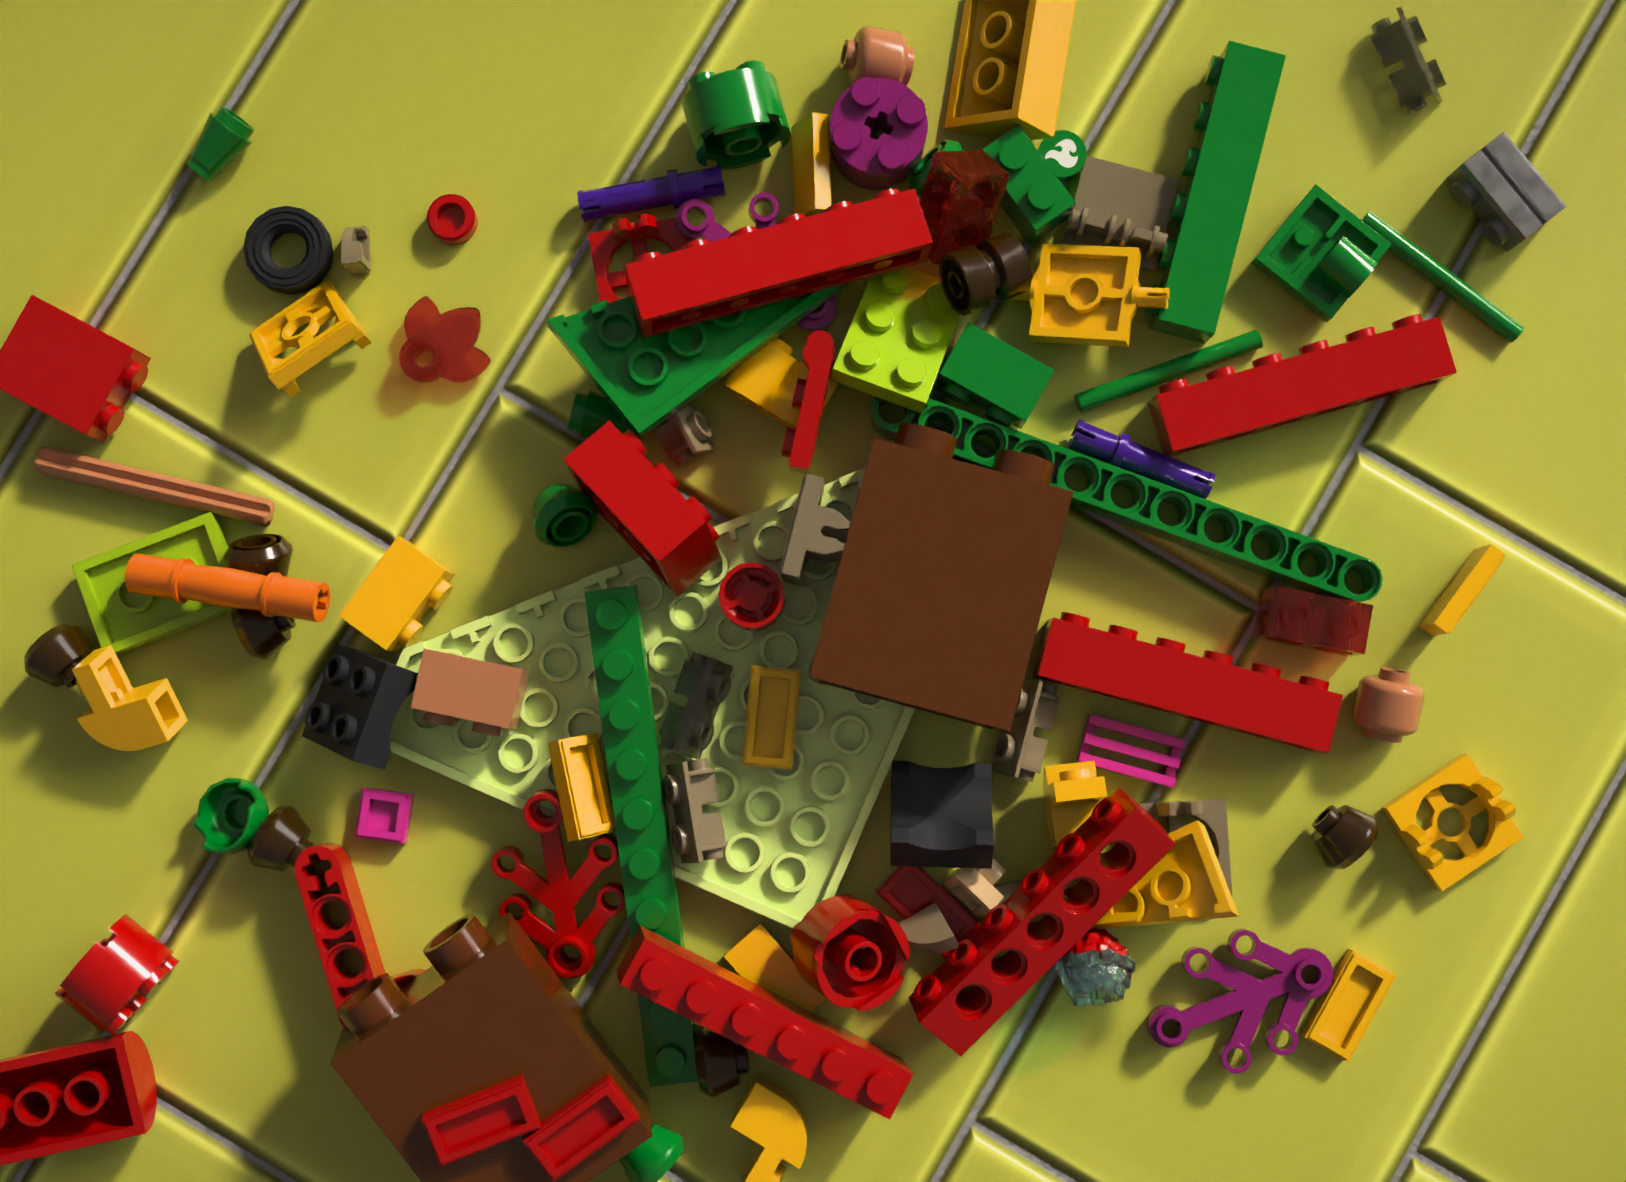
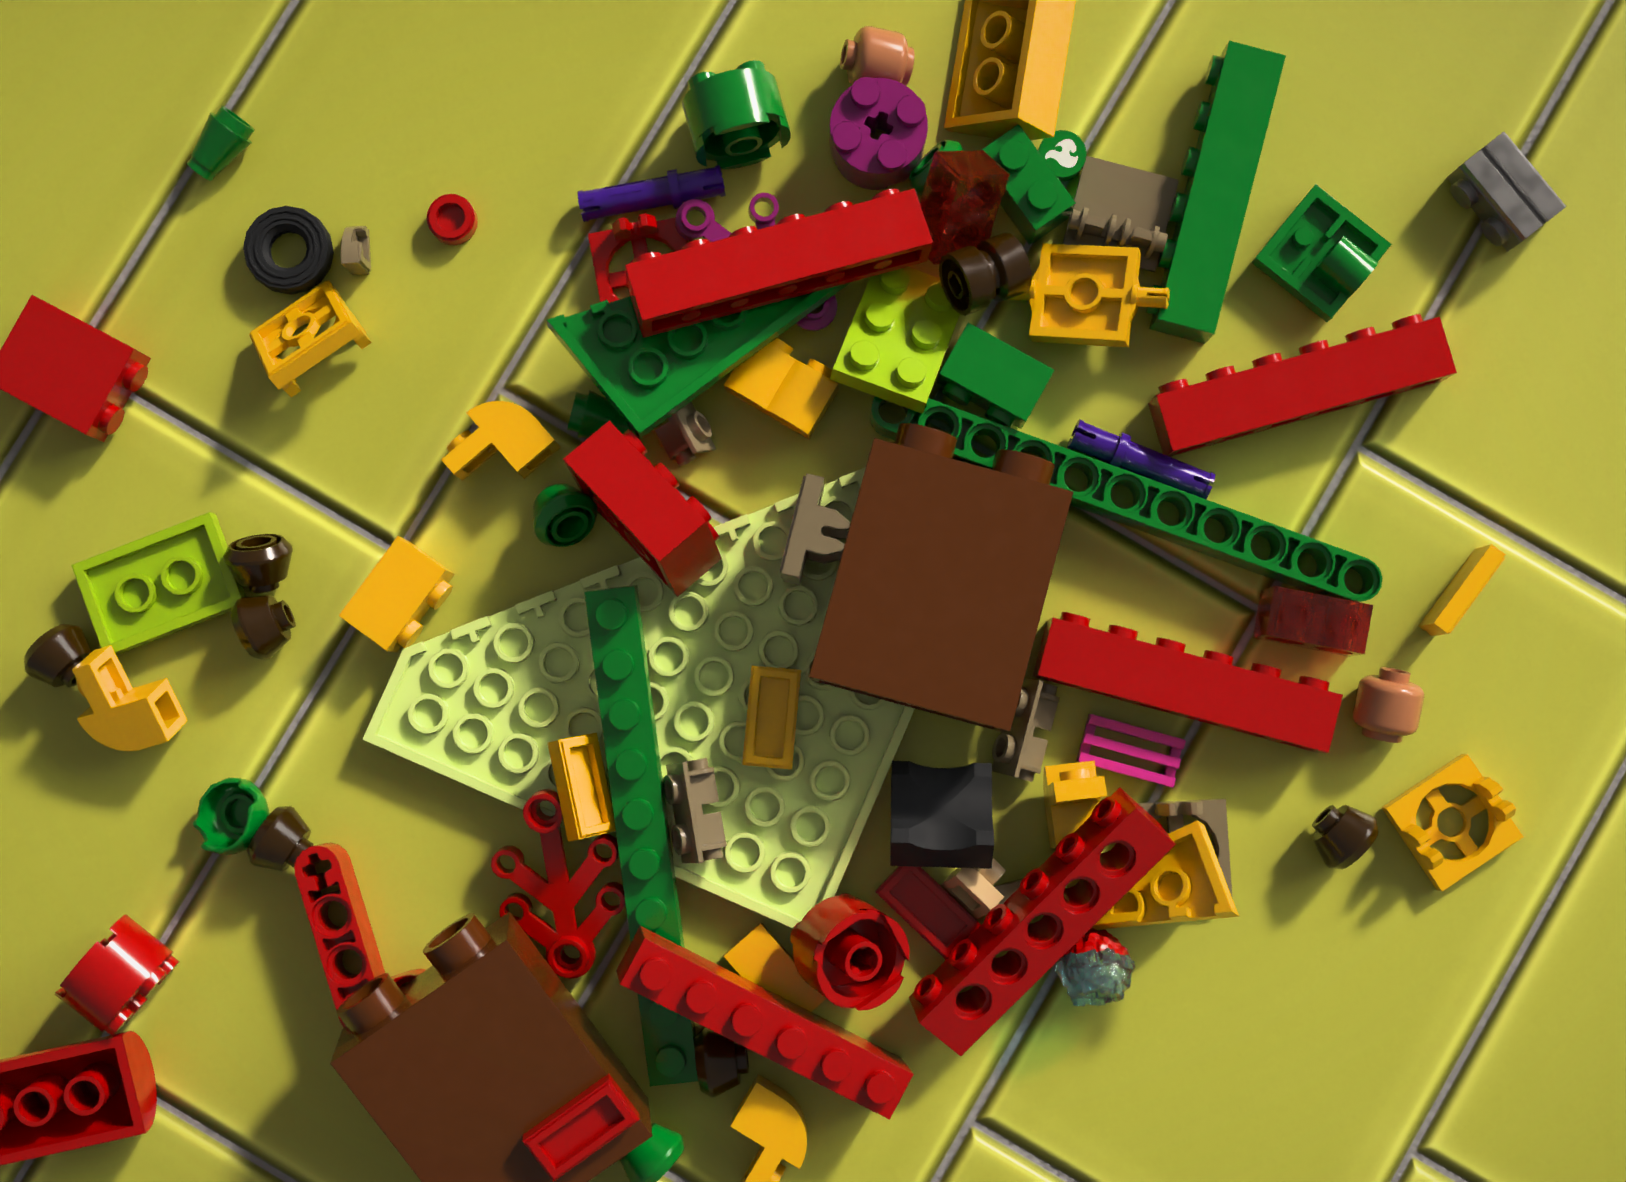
nougat axle [34,447,275,527] -> none
orange piece [125,554,330,622] -> none
black brick [302,643,418,770] -> none
dark pink tile [355,787,414,844] -> none
clear red plate [399,296,491,383] -> none
nougat brick [410,649,530,737] -> none
red tile [421,1074,541,1167] -> none
clear smoke hinge [658,652,733,759] -> none
red wheel [718,562,786,632] -> none
red hinge [781,329,835,474] -> none
yellow tile [791,112,831,217] -> none
dark tan tile [898,903,960,953] -> none
green bar [1074,330,1263,412] -> none
magenta plant [1146,929,1333,1074] -> none
yellow tile [1301,949,1396,1063] -> none
green bar [1362,210,1524,343] -> none
clear smoke hinge [1370,6,1447,114] -> none
none -> yellow brick [441,401,561,481]

